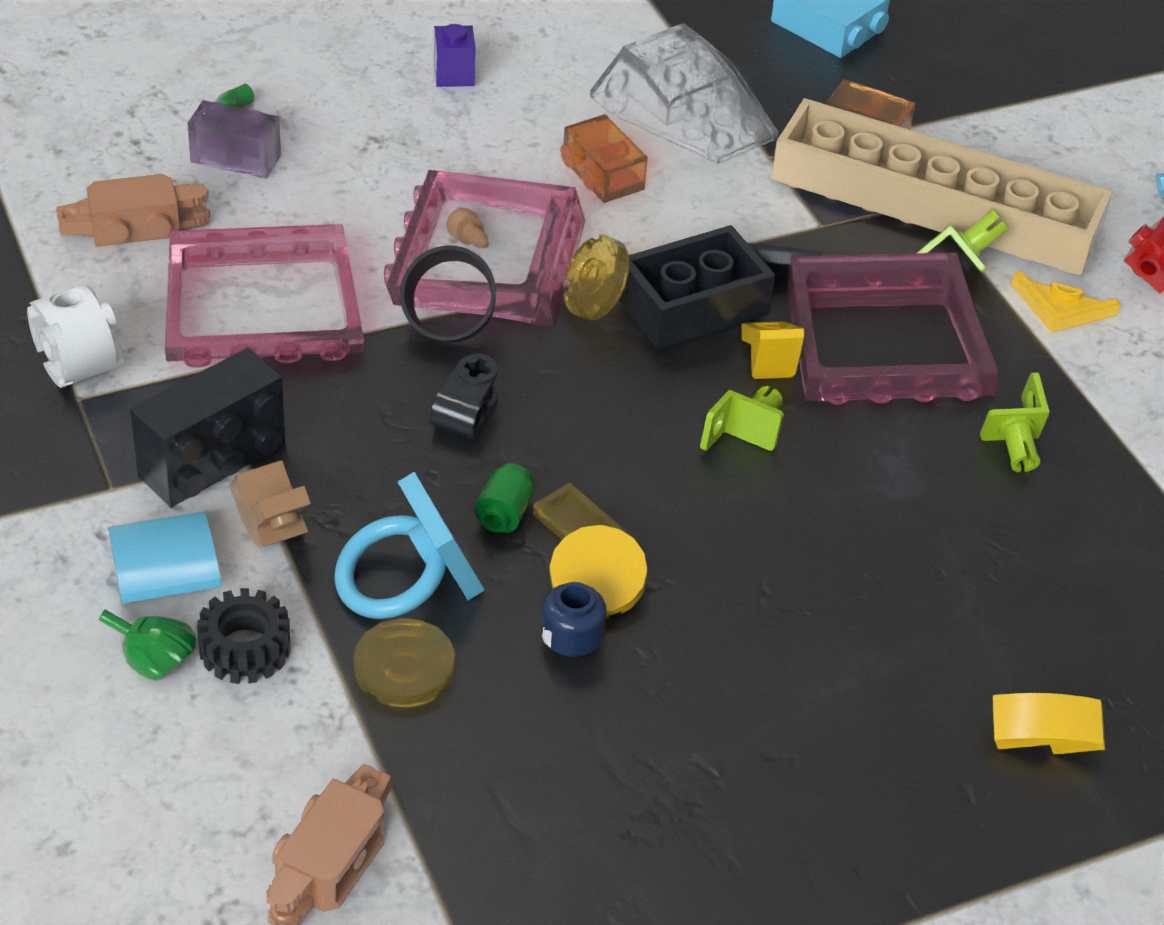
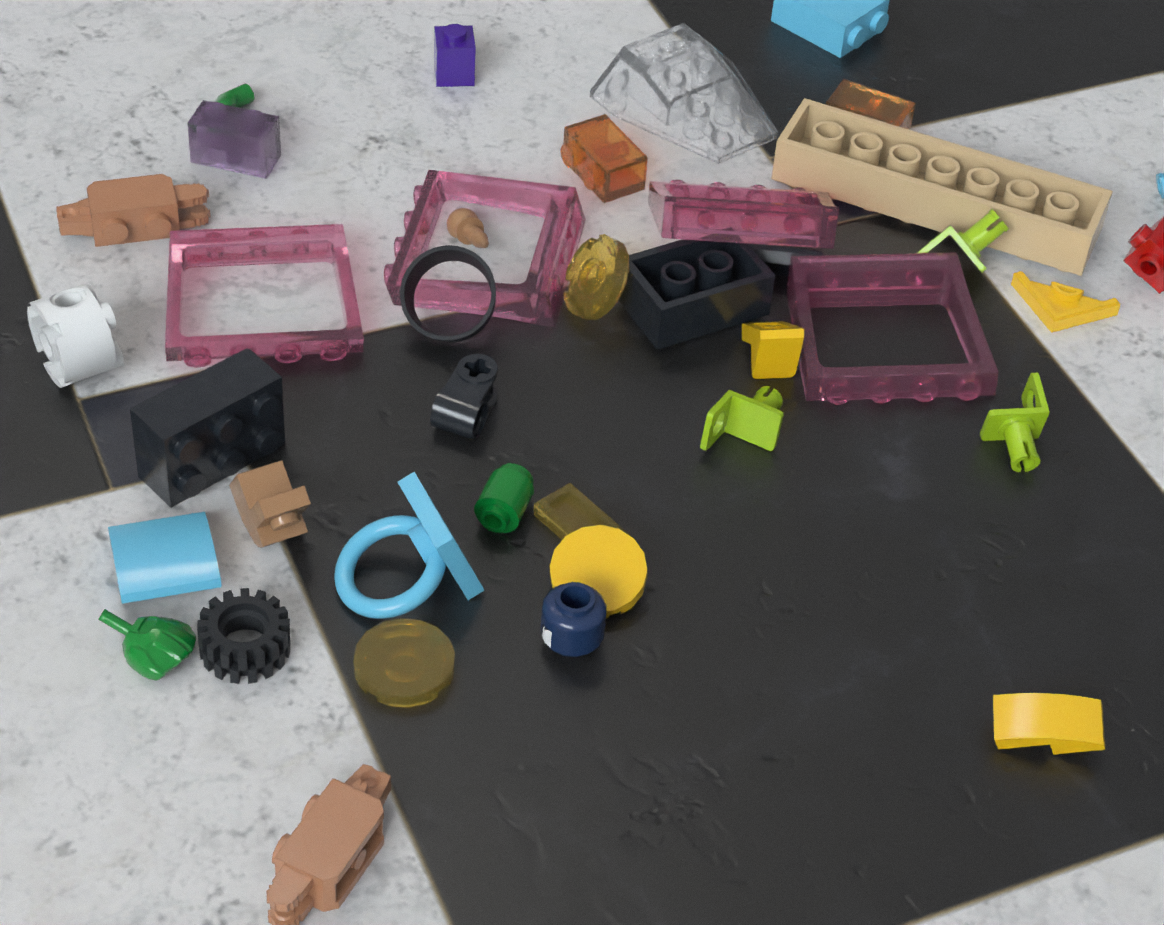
none -> clear pink windscreen [648,179,839,249]

